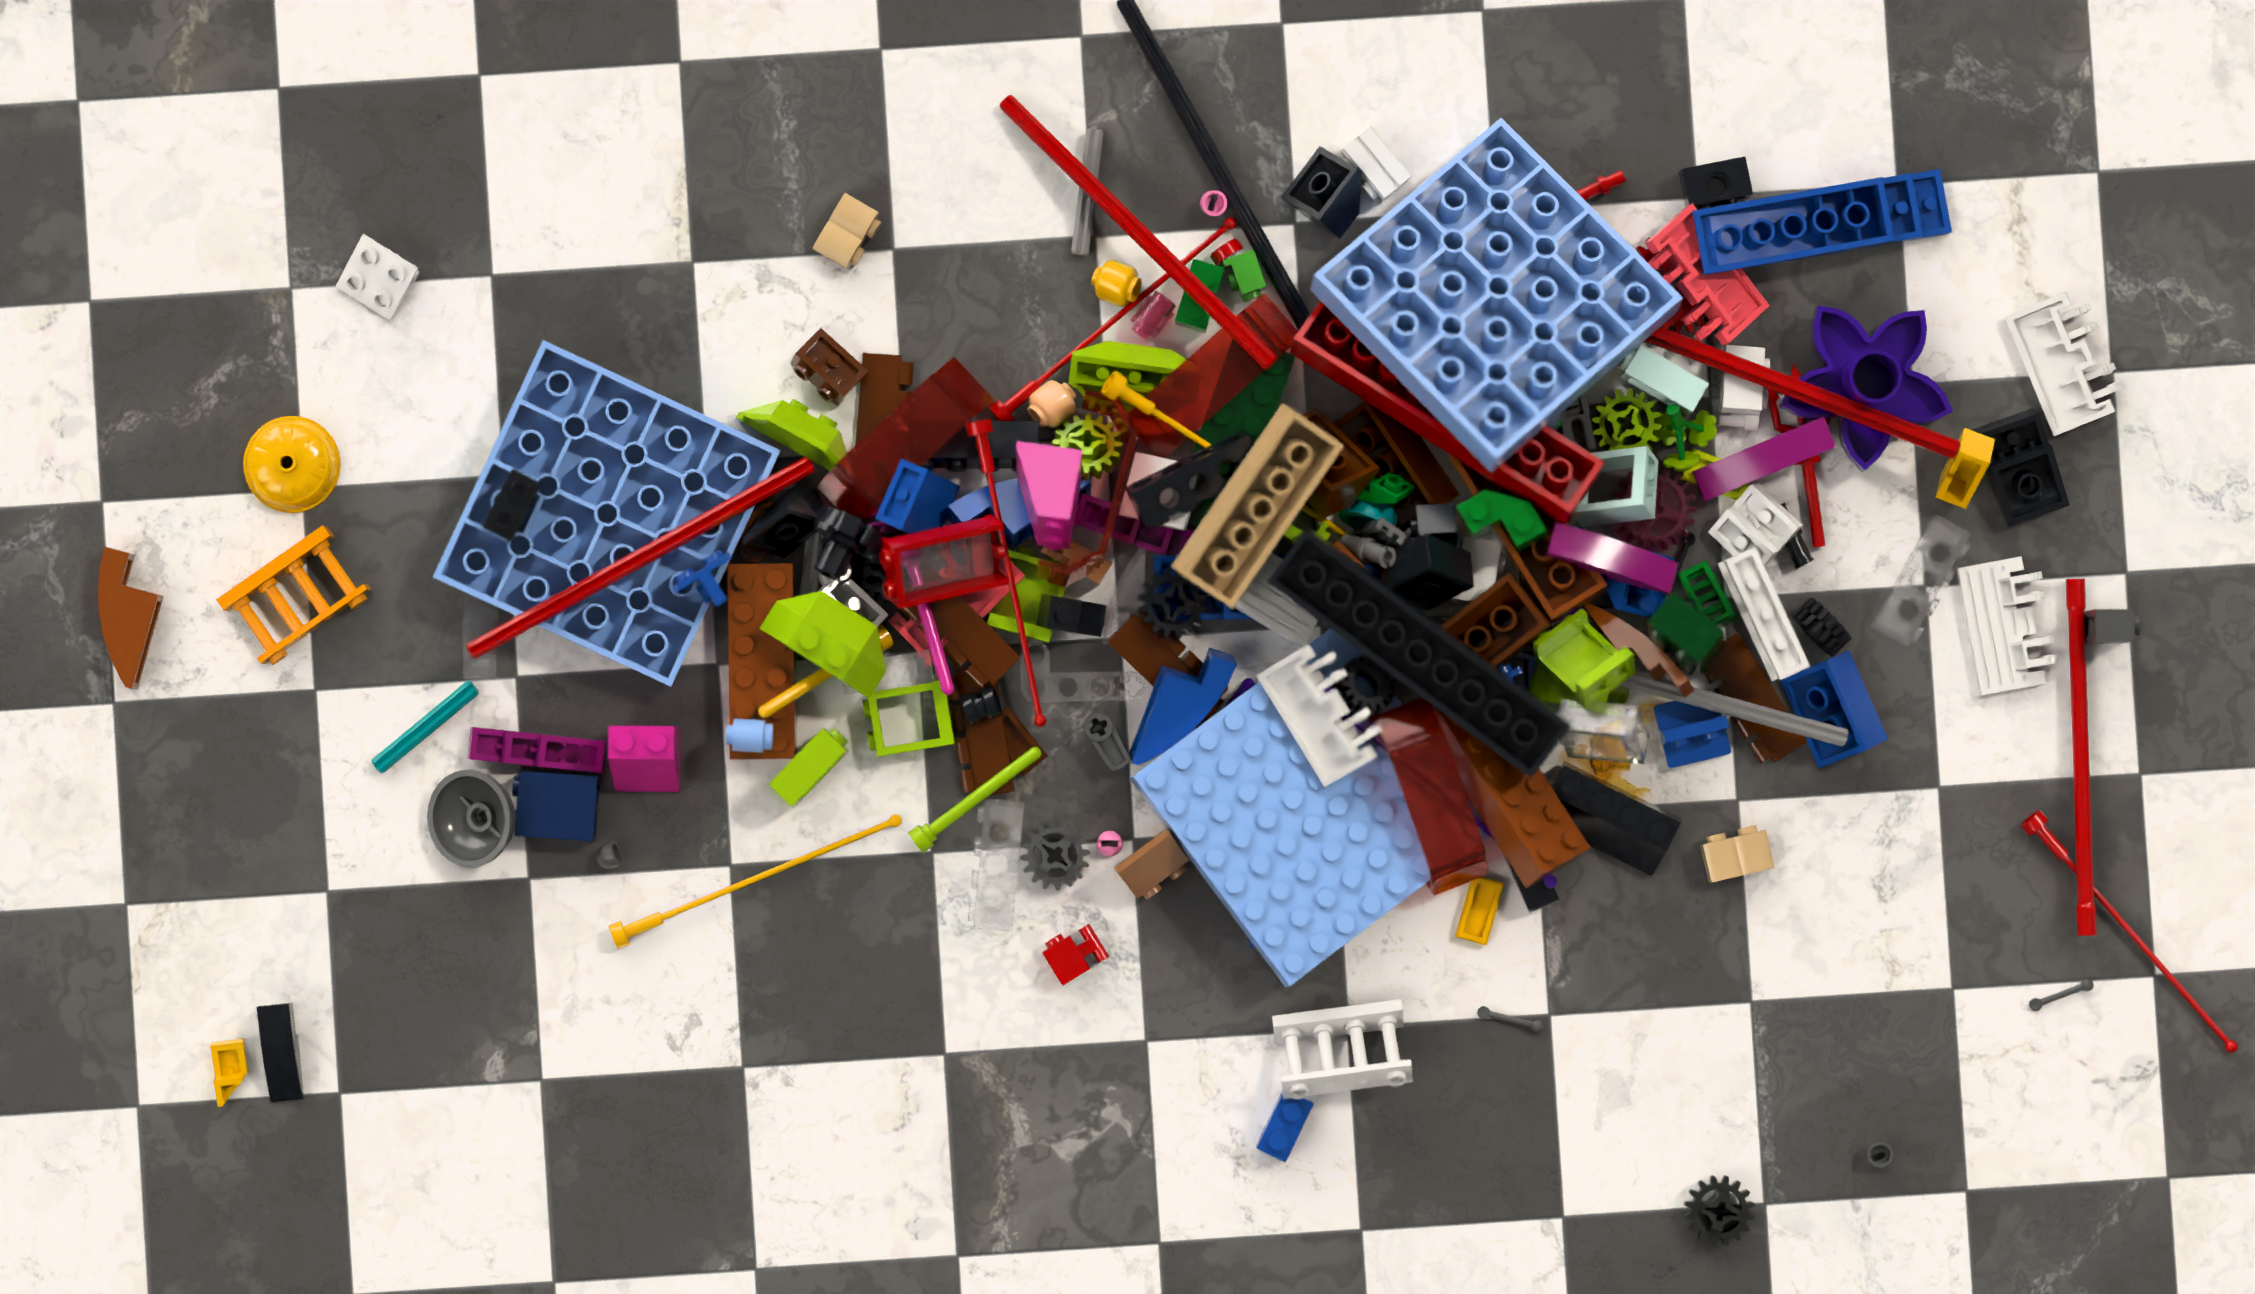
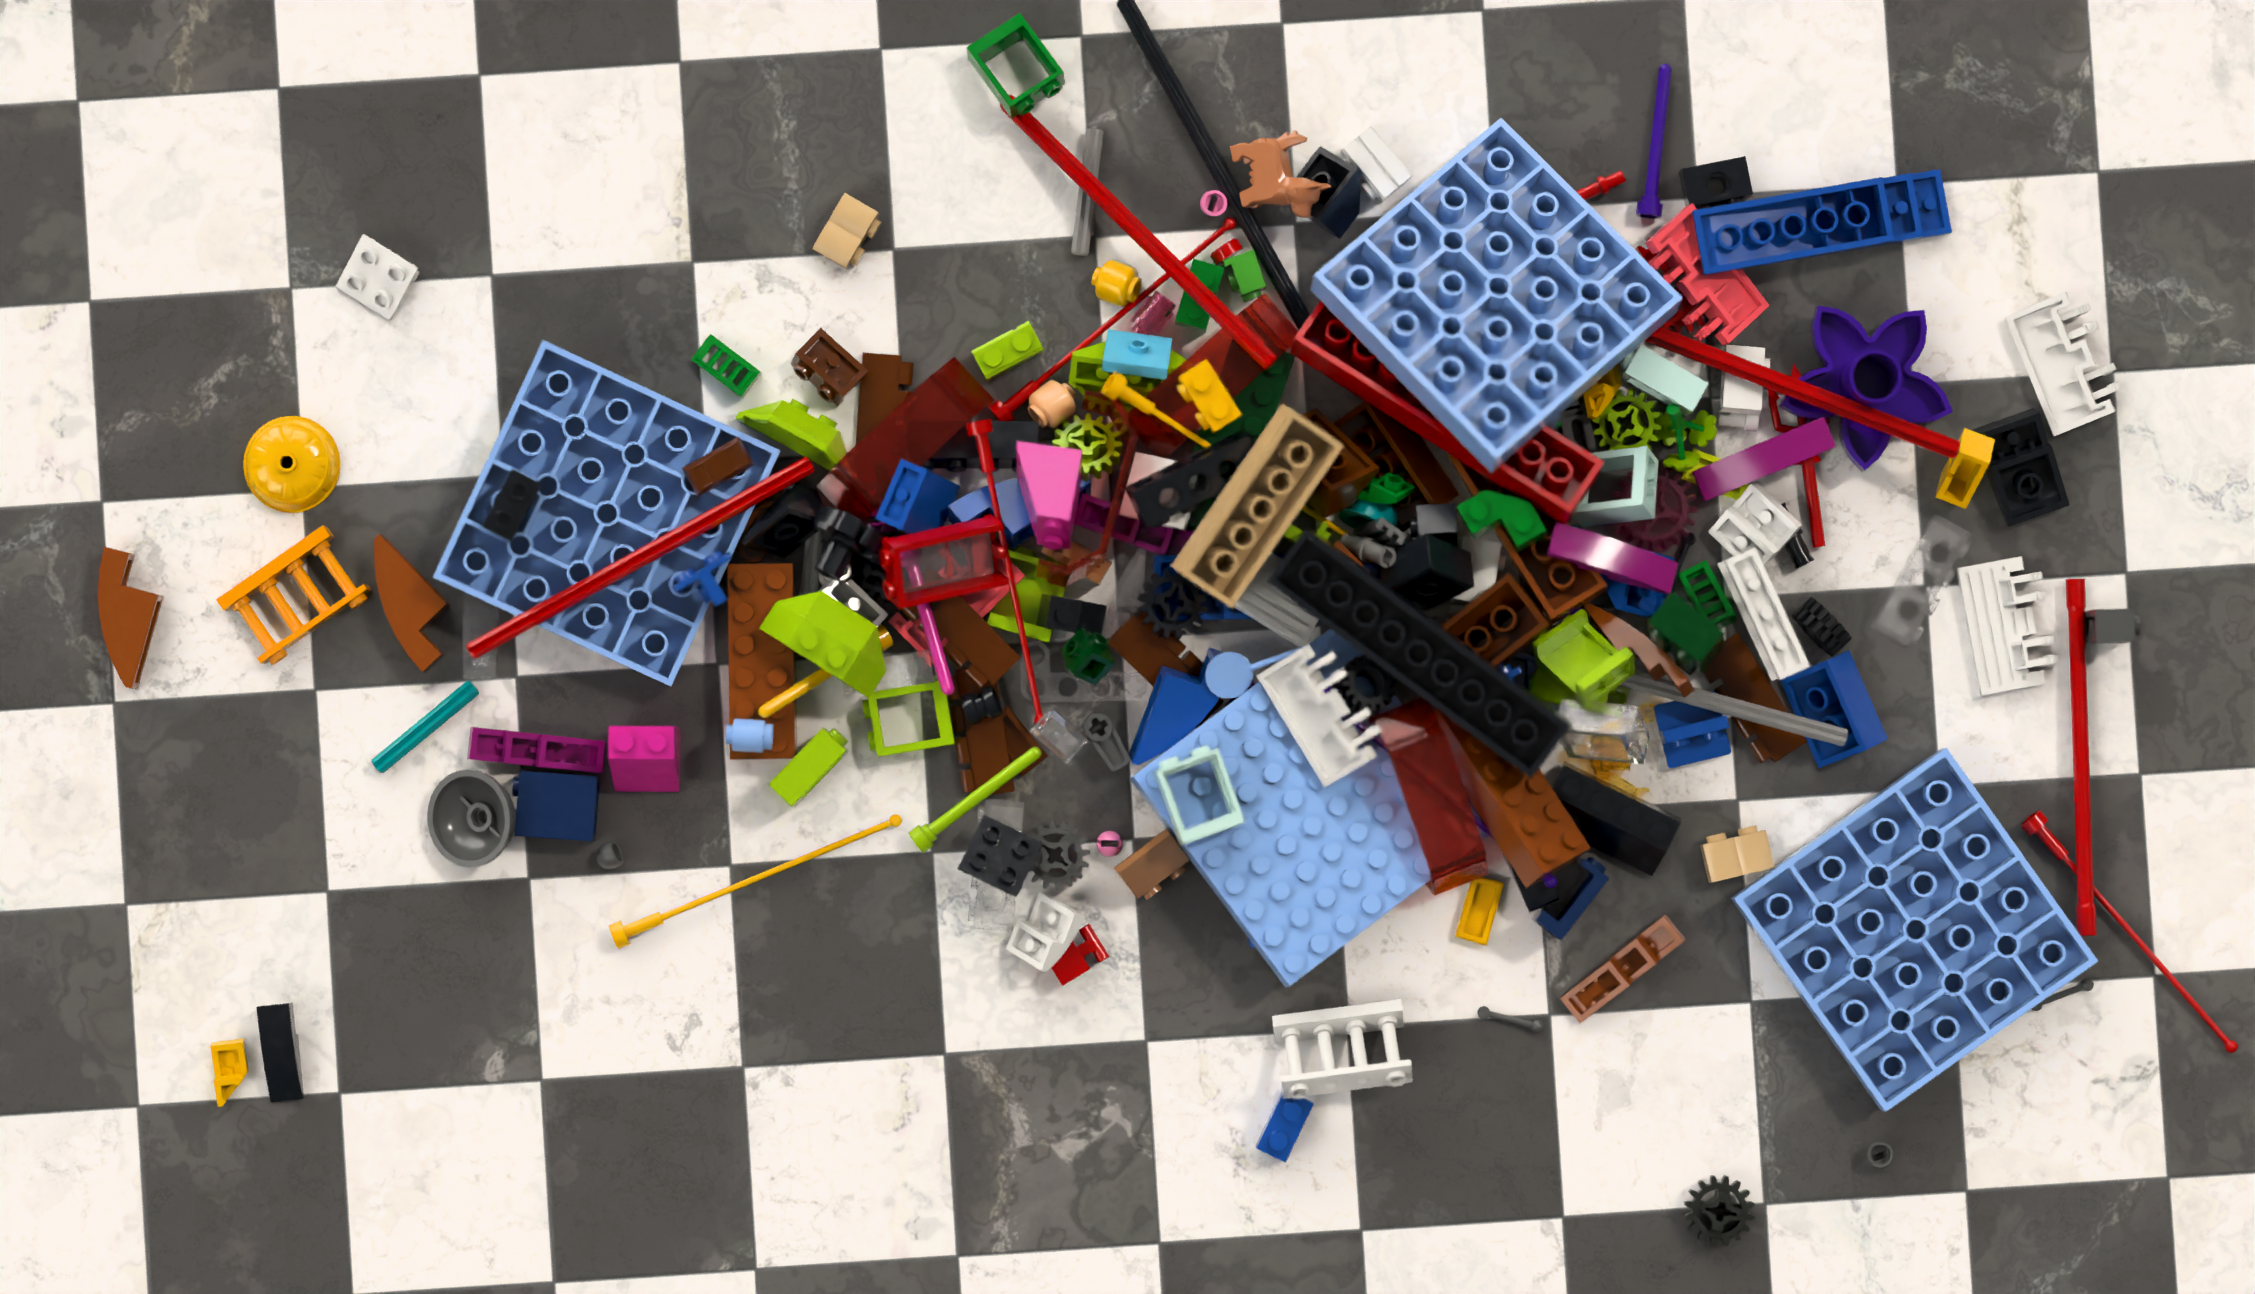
none -> dark orange slope [374,534,450,673]
none -> reddish brown tile [682,436,755,497]
none -> green slope [691,334,762,399]
none -> black hinge [958,815,1042,897]
none -> green window [966,13,1065,119]
none -> lime brick [971,321,1044,382]
none -> white slope [1006,893,1085,972]
none -> clear slope [1029,707,1091,767]
none -> dark green brick [1060,628,1116,686]
none -> medium azure plate [1102,329,1172,380]
none -> light aqua window [1153,745,1245,846]
none -> yellow brick [1177,359,1242,434]
none -> light blue piece [1205,645,1306,699]
none -> nougat animal [1230,130,1331,218]
none -> dark blue panel [1531,857,1609,940]
none -> dark orange slope [1560,914,1685,1023]
none -> yellow slope [1583,363,1621,420]
none -> dark purple piece [1636,64,1672,219]
none -> light blue brick [1730,748,2098,1112]

